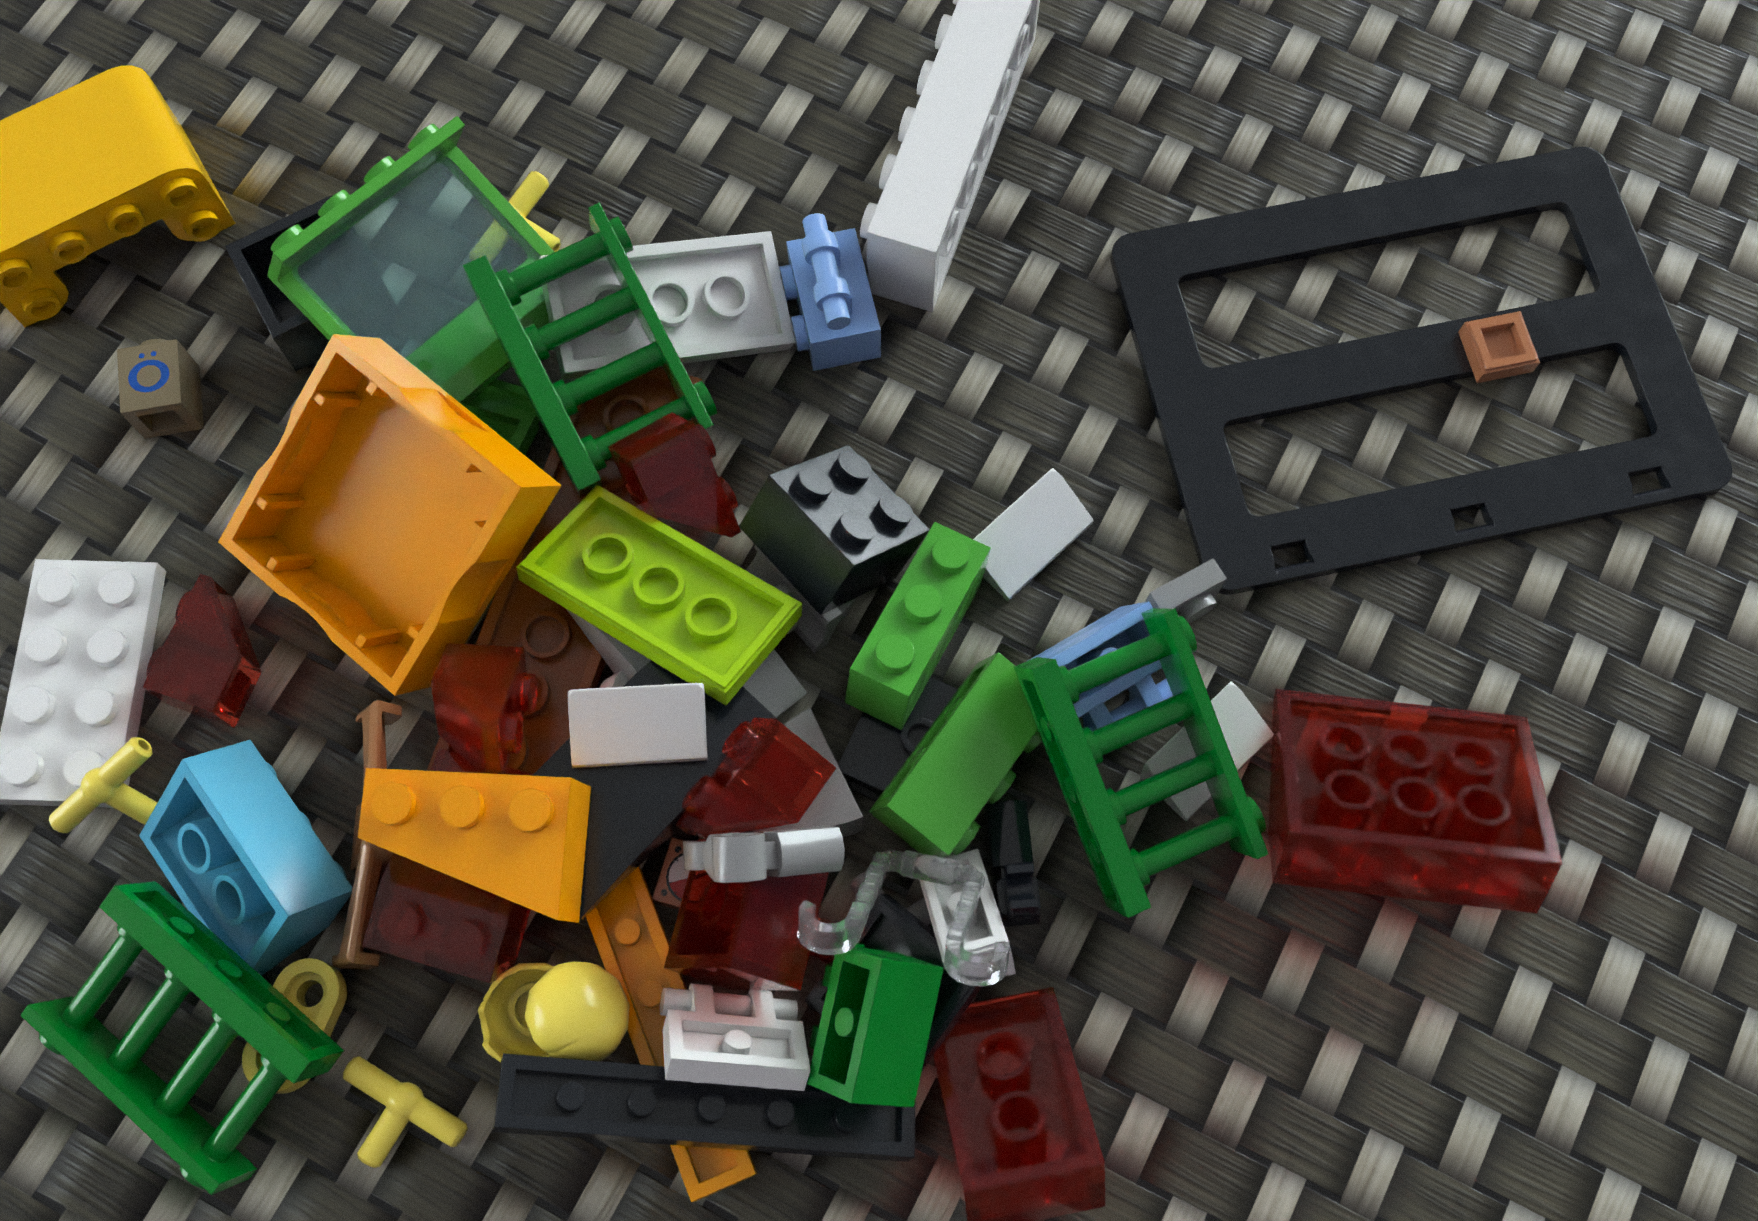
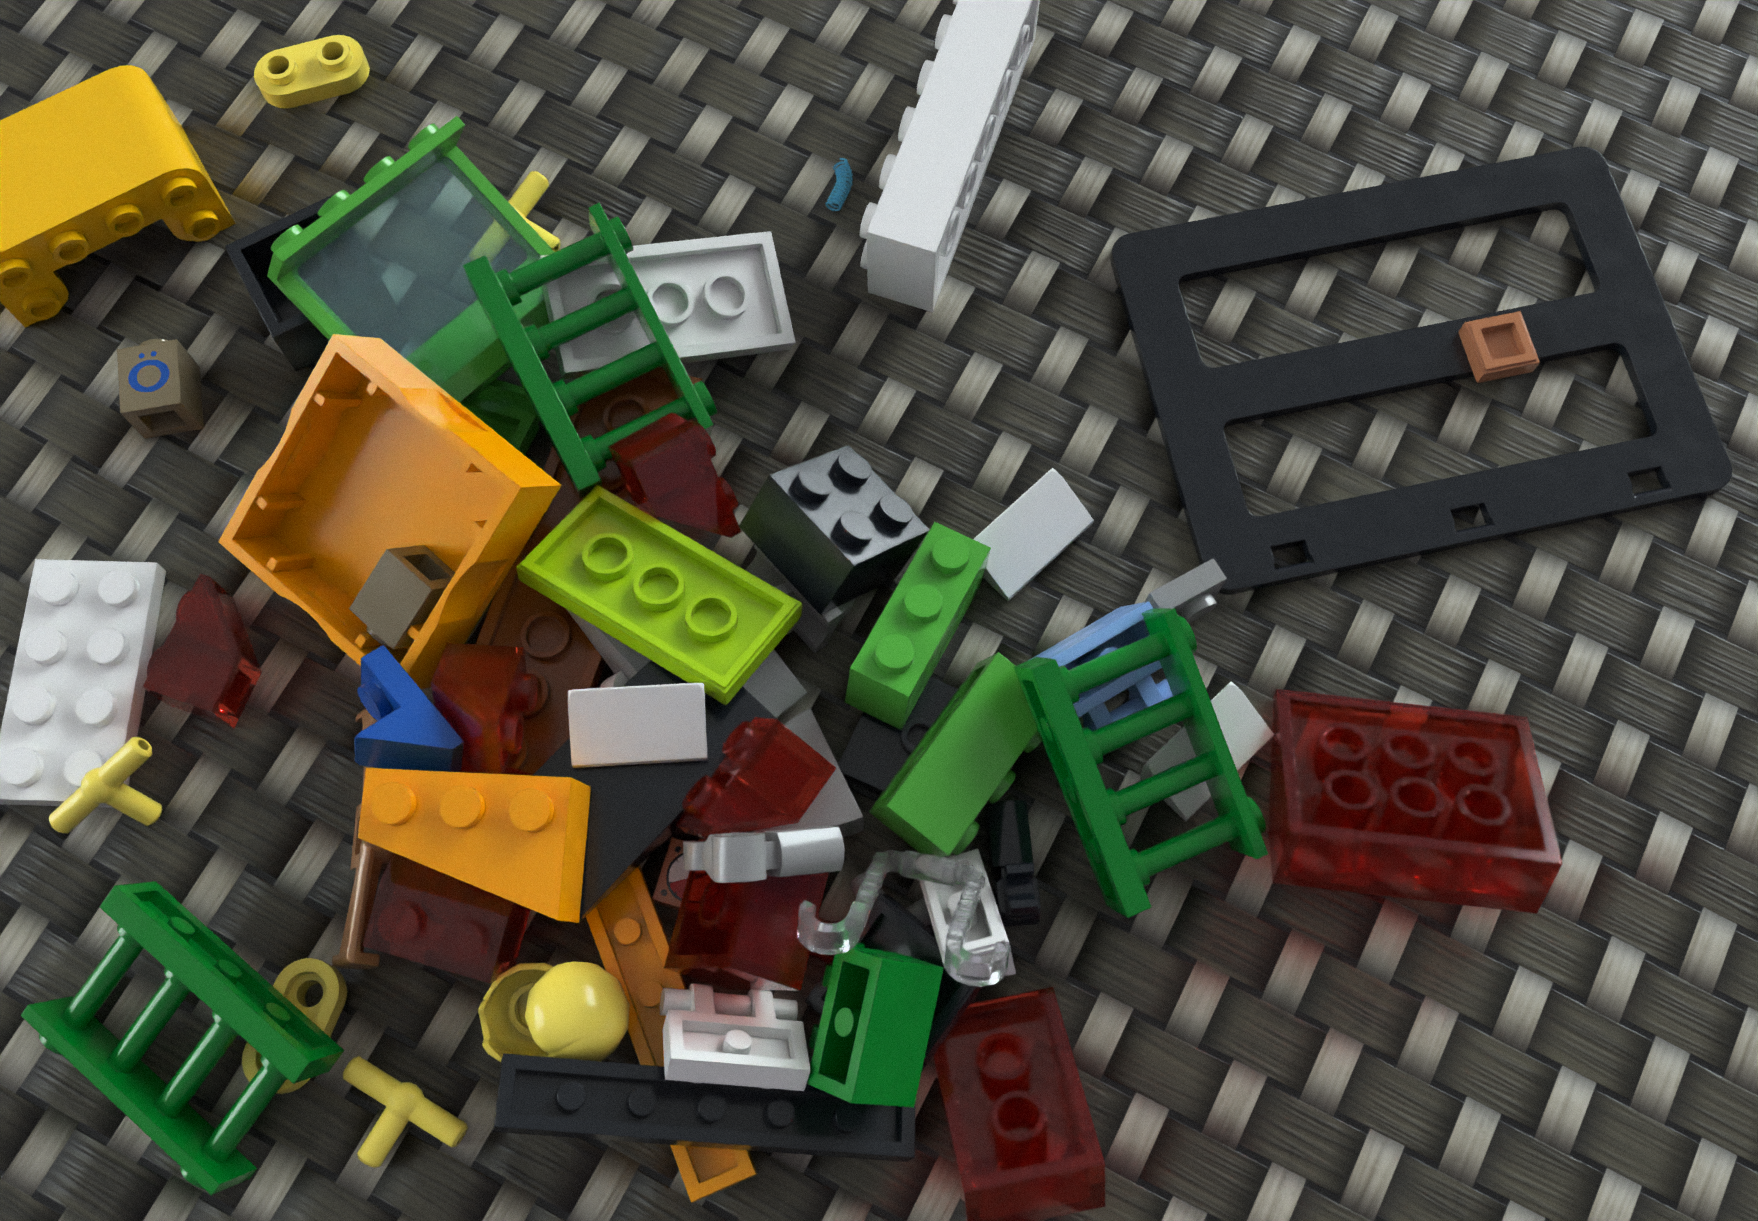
medium azure slope [139,740,353,976] -> none
light blue brick [779,213,881,371] -> none
none -> light yellow plate [254,35,370,108]
none -> dark tan brick [349,545,455,650]
none -> blue slope [354,645,464,772]
none -> medium azure leg [825,158,853,211]

